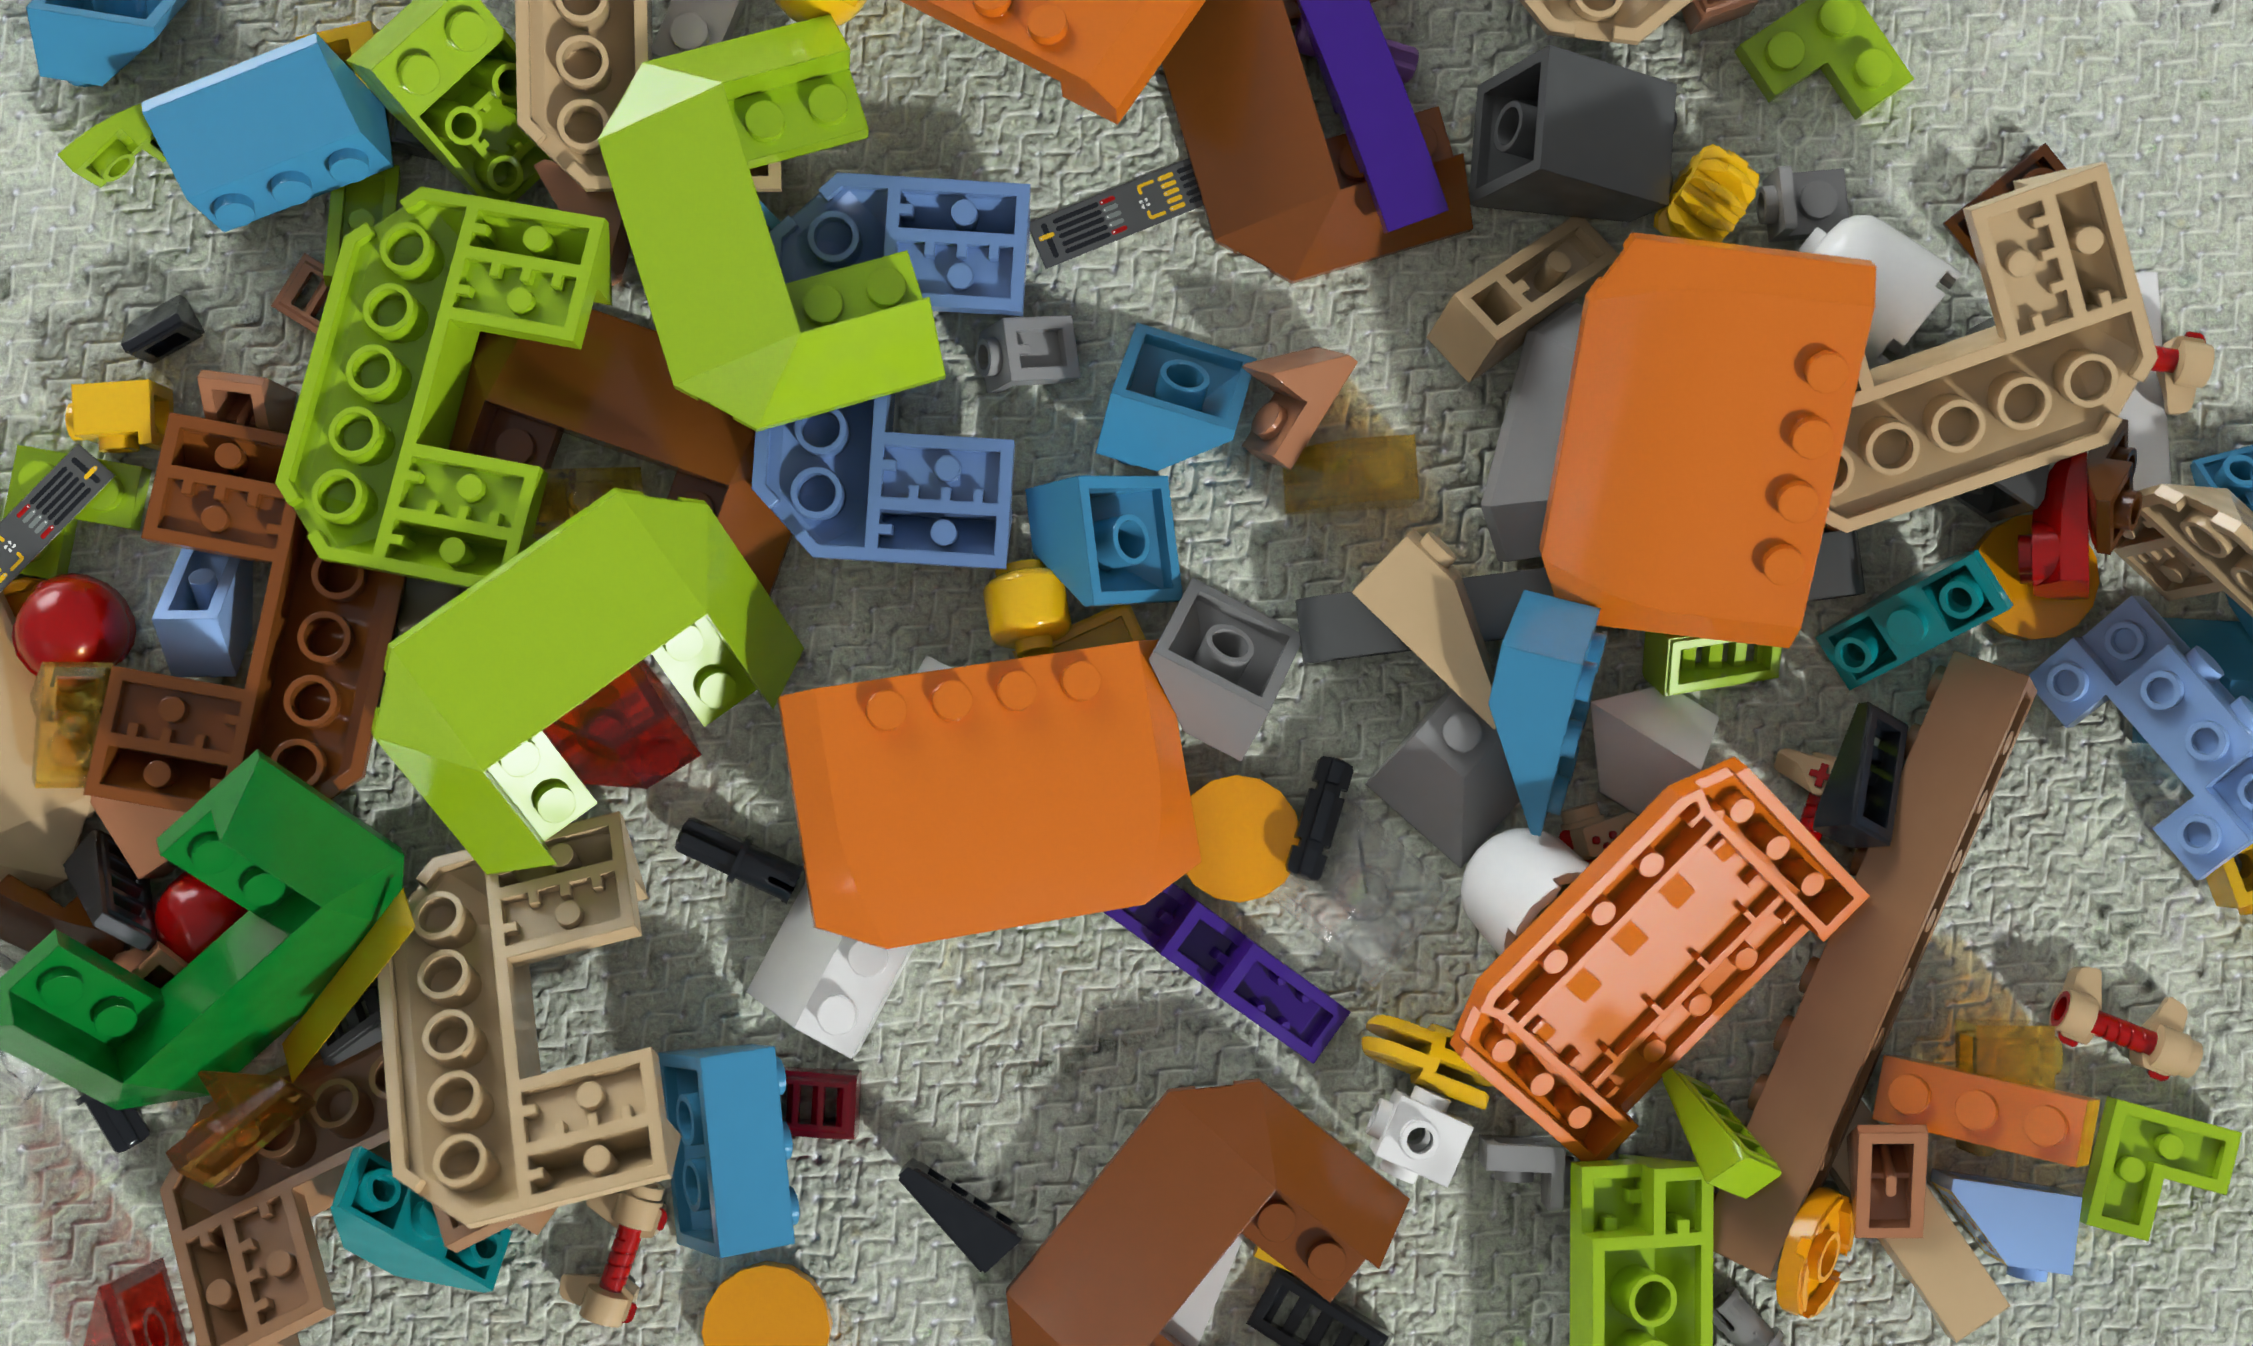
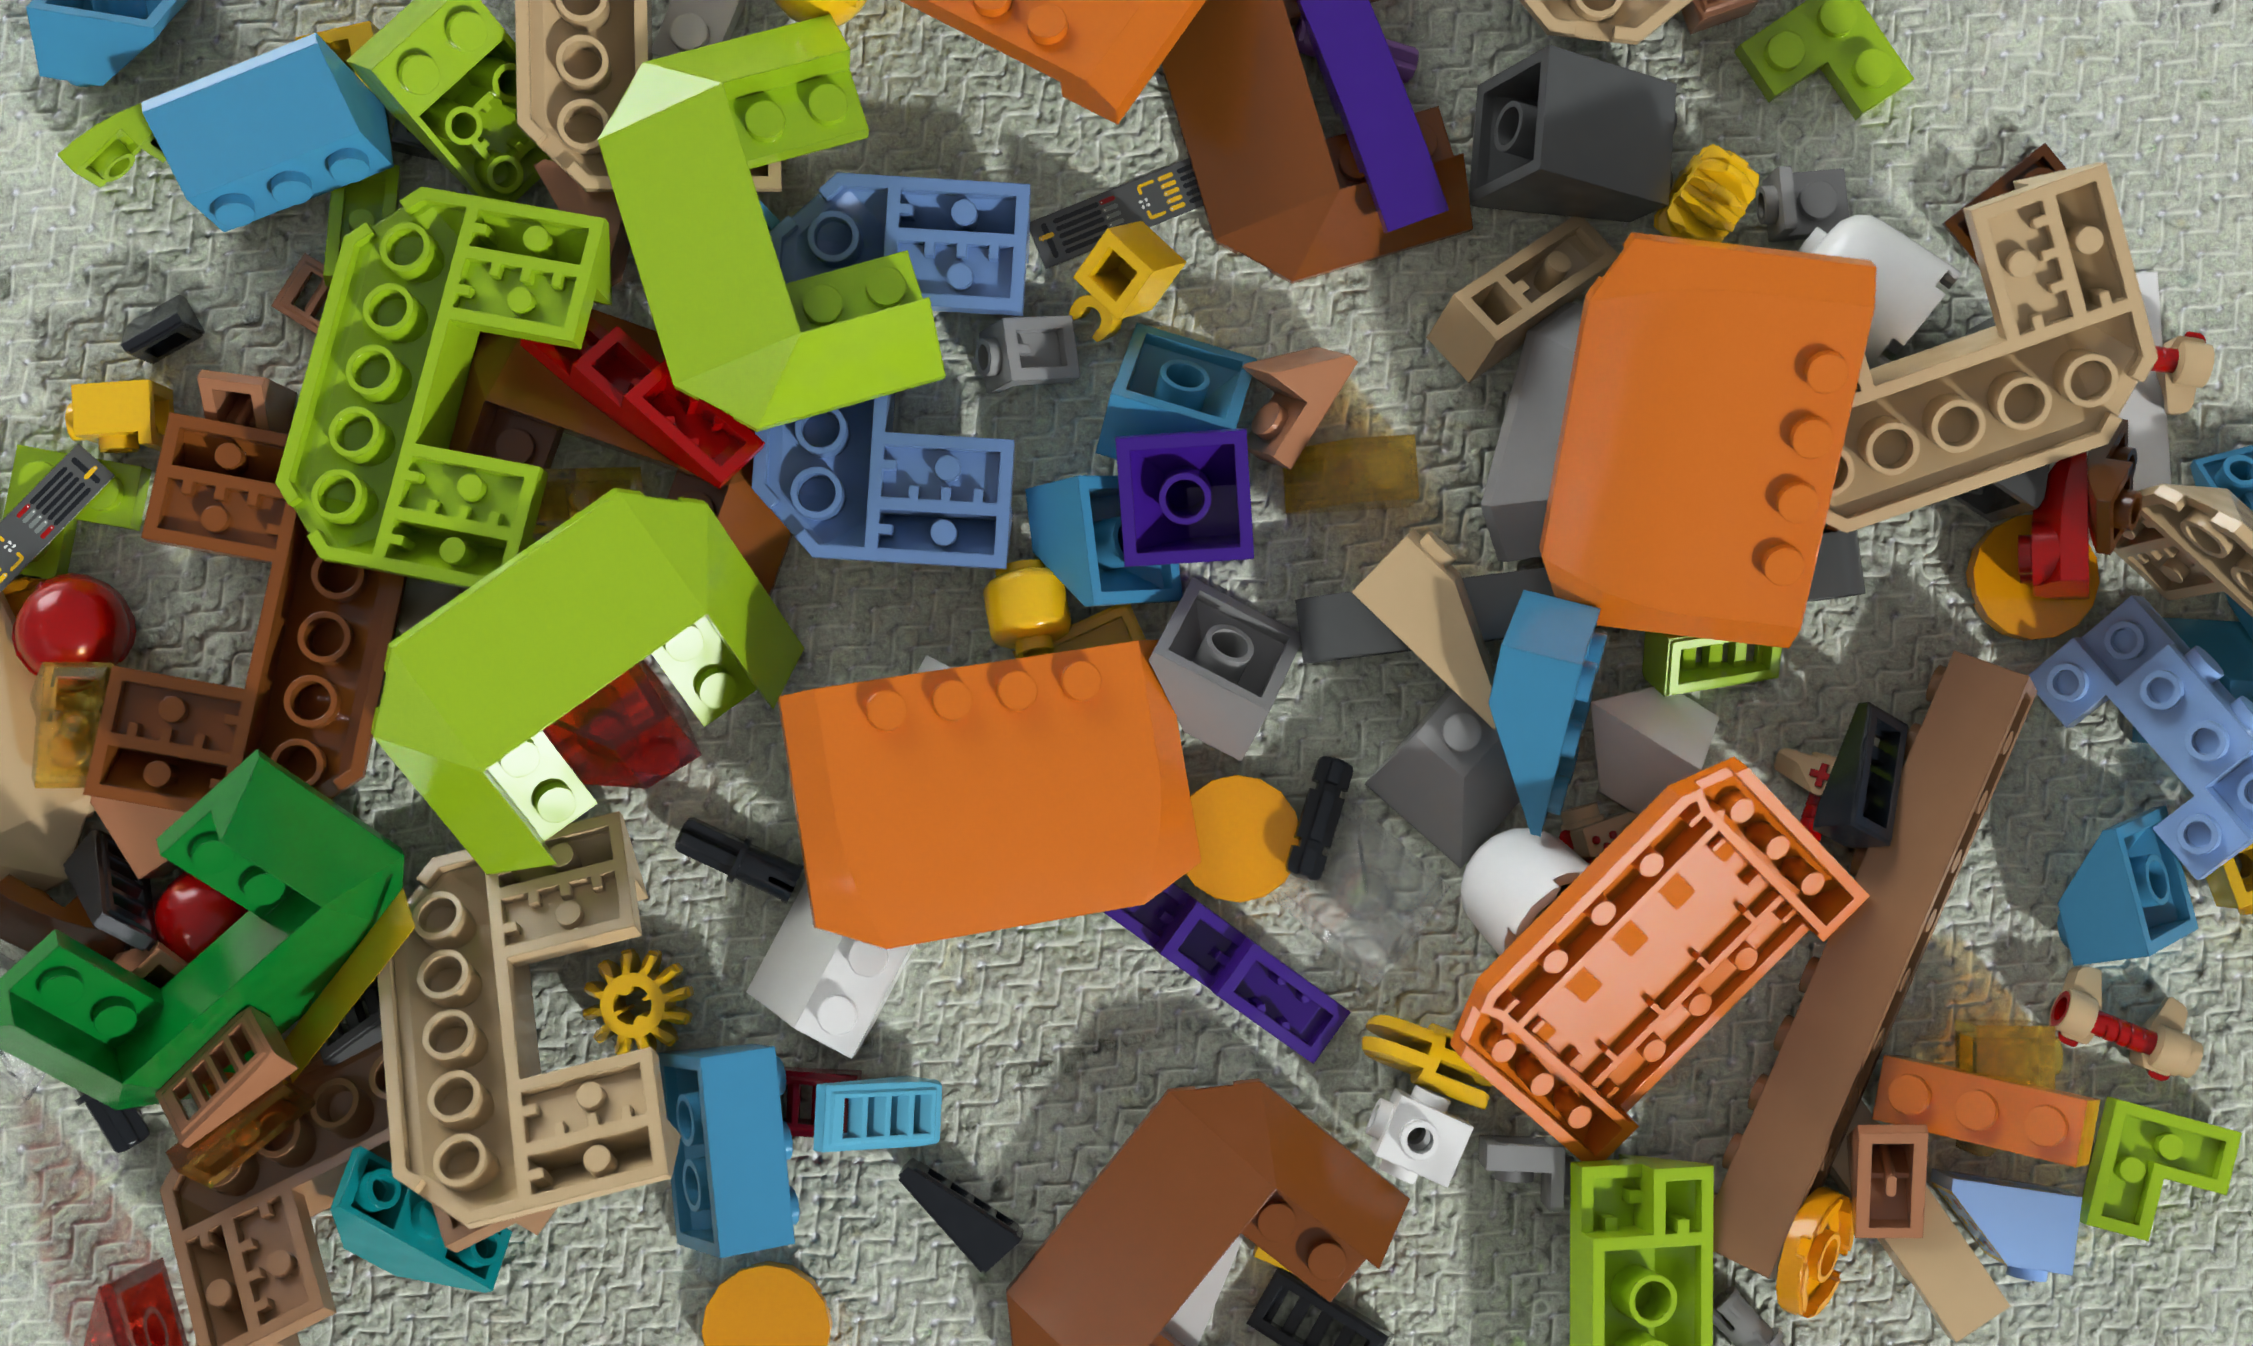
light blue slope [152,548,253,678] -> none
tan piece [559,1182,667,1328] -> none
lime slope [1661,1068,1782,1199] -> none
teal slope [1815,549,2013,691] -> none
none -> nougat slope [155,1006,299,1148]
none -> red slope [520,316,765,489]
none -> yellow gear [583,948,694,1055]
none -> medium azure slope [813,1075,942,1152]
none -> yellow brick [1069,221,1187,342]
none -> dark purple slope [1115,428,1254,567]
none -> dark azure slope [2057,805,2199,966]

